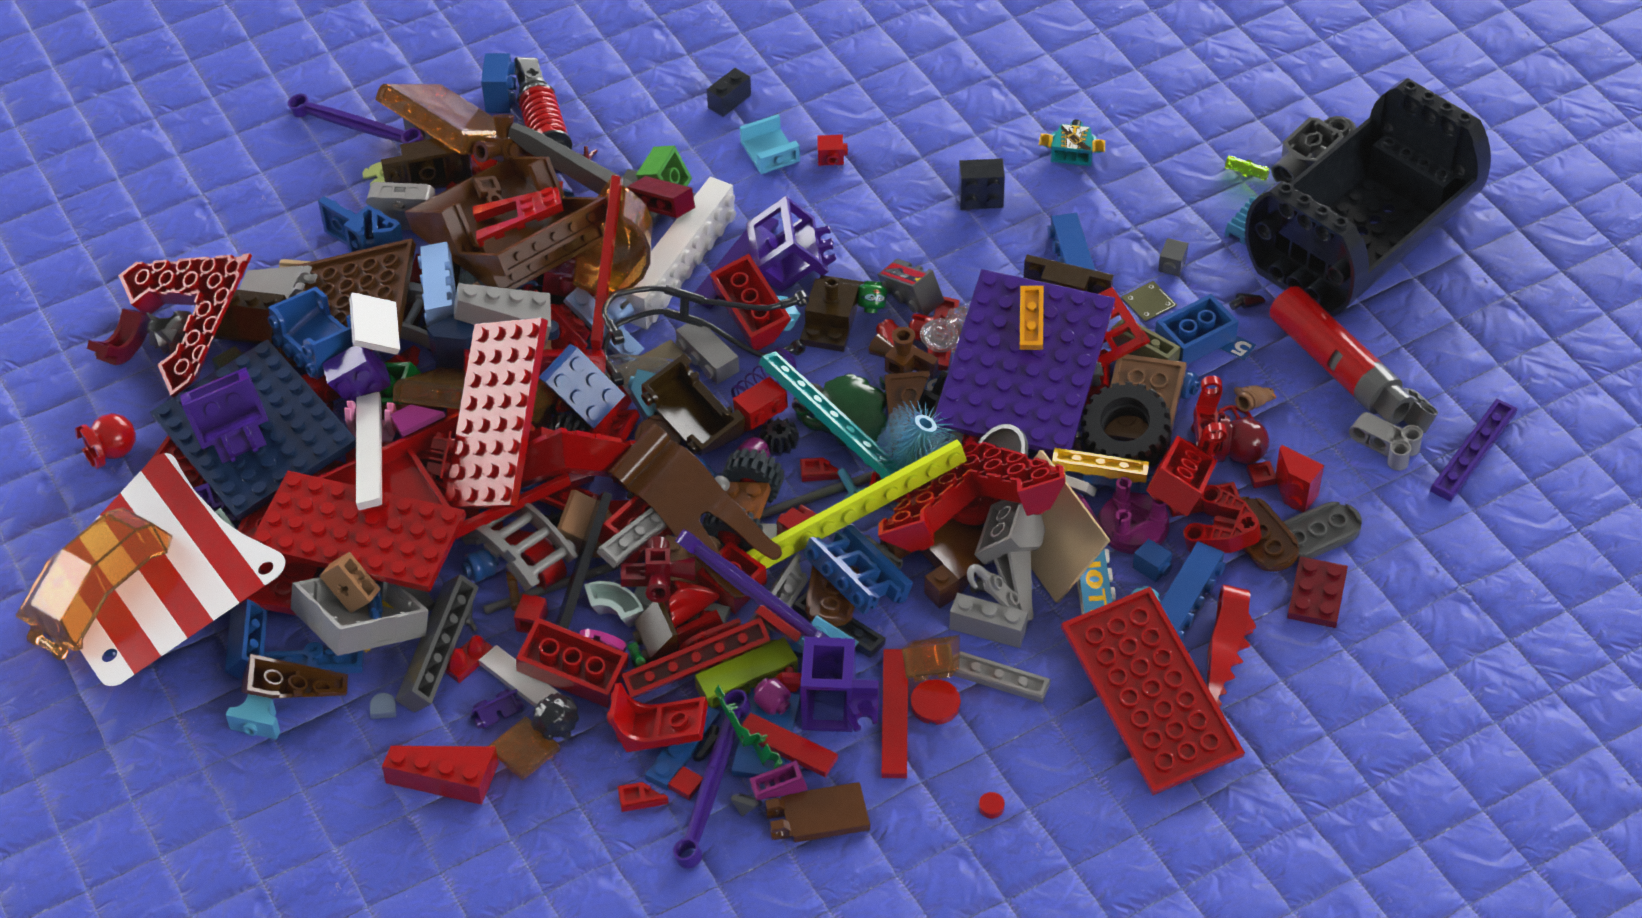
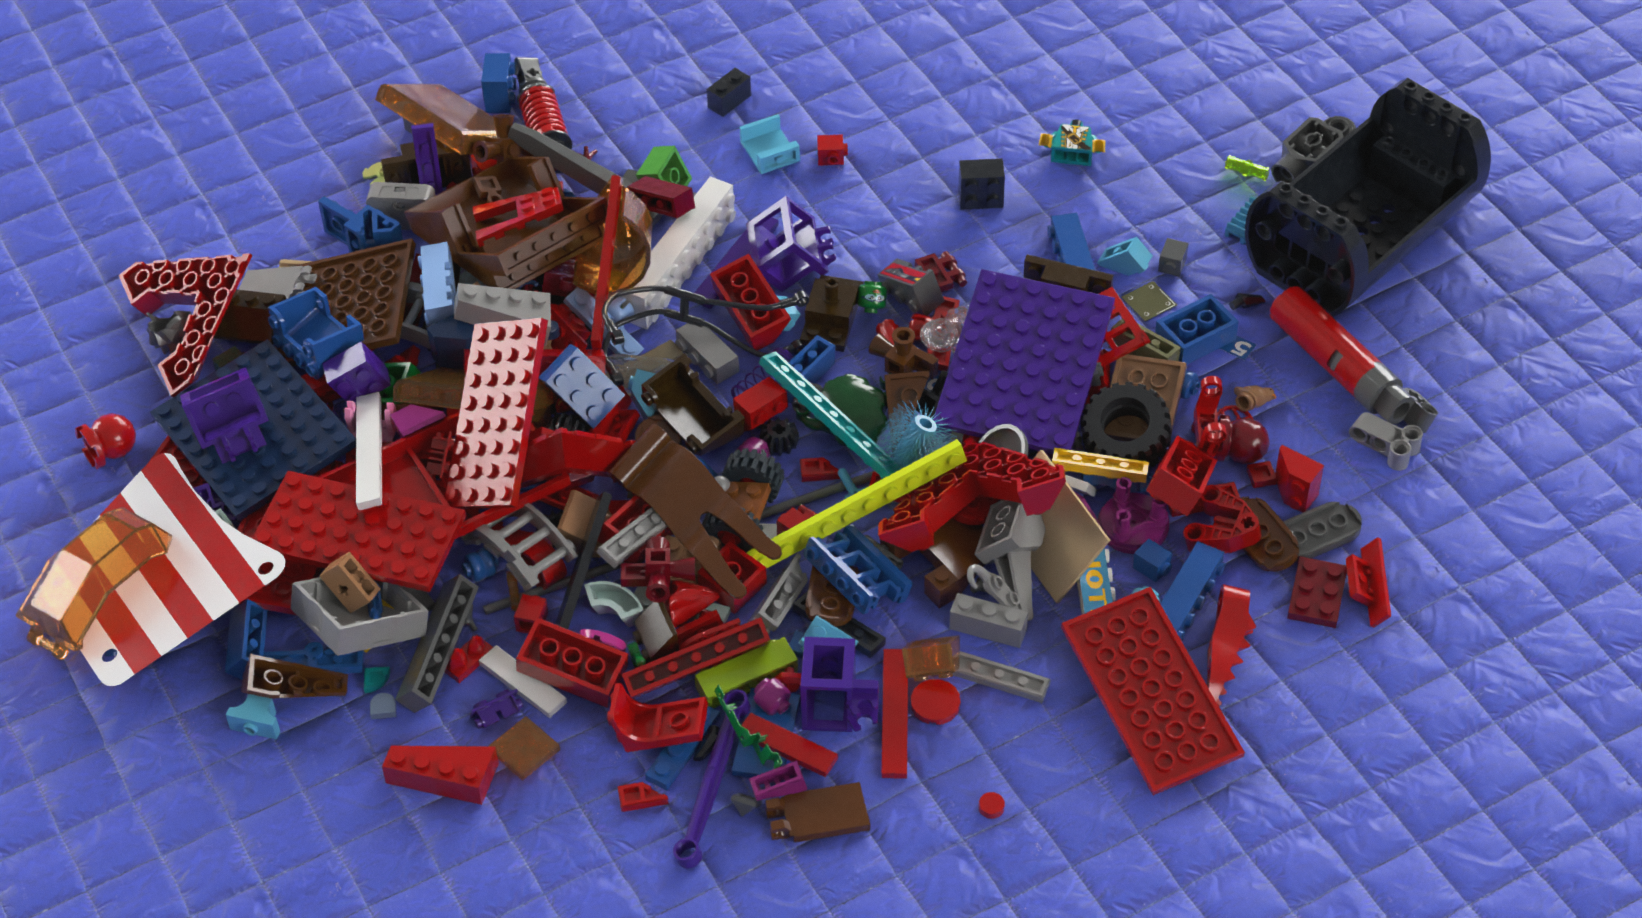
dark red arch [86,308,152,365] -> none
dark purple piece [288,94,425,144] -> none
white tile [349,293,400,355] -> none
black animal [531,693,579,740] -> none
red tile [668,766,703,800] -> none
dark purple piece [675,529,830,638] -> none
red tile [753,605,801,644] -> none
light orange plate [1020,286,1044,350] -> none
dark purple tile [1430,398,1518,502] -> none
none -> teal tile [364,667,391,693]
none -> dark purple plate [411,123,443,195]
none -> blue brick [775,335,835,404]
none -> dark red plate [915,251,967,292]
none -> medium azure slope [1097,237,1153,276]
none -> red bracket [1345,537,1391,628]

